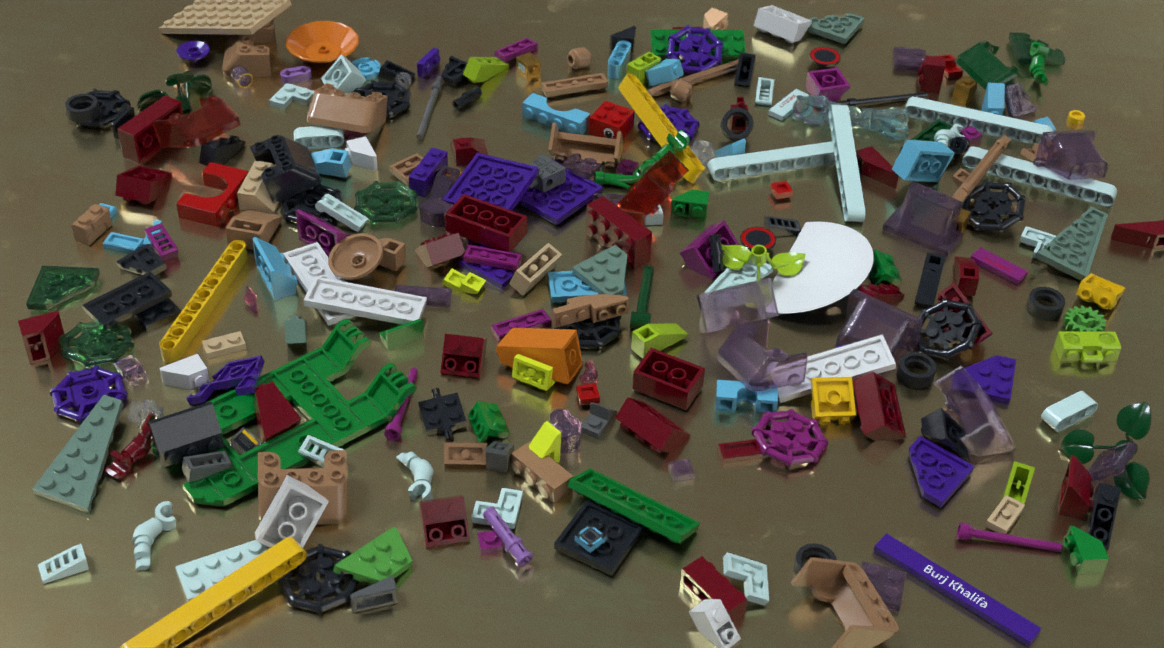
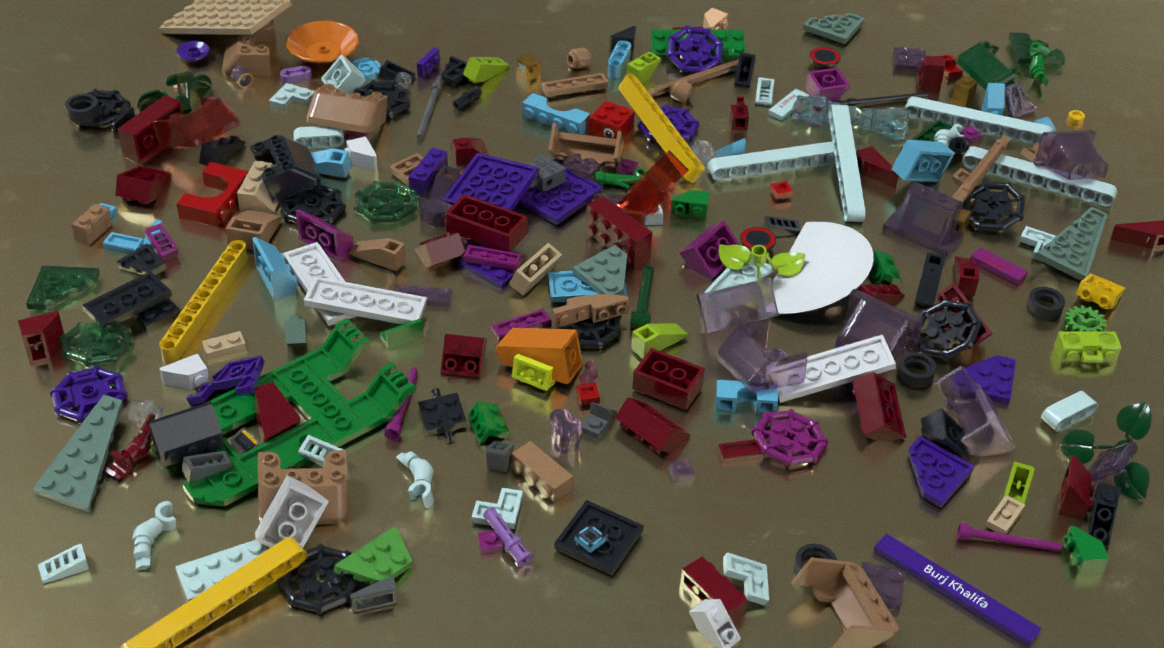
plate [114,354,148,386] -> none
clear pink piece [243,285,258,314] -> none
light aqua plate [315,194,368,232] -> none
medium nougat dish [328,233,383,280] -> none
dark red slope [418,495,470,547] -> none
neon yellow slope [442,269,486,294] -> none
medium nougat panel [444,442,487,465] -> none
magenta tile [494,38,538,62] -> none
neon yellow slope [529,421,561,463] -> none
green plate [568,468,700,543] -> none
green piece [639,130,690,176] -> none
medium azure slope [645,59,684,86] -> none
black pin [709,234,725,273] -> none
black tyre [720,107,754,141] -> none
white slope [754,5,812,43] -> none
yellow plate [810,377,856,425] -> none

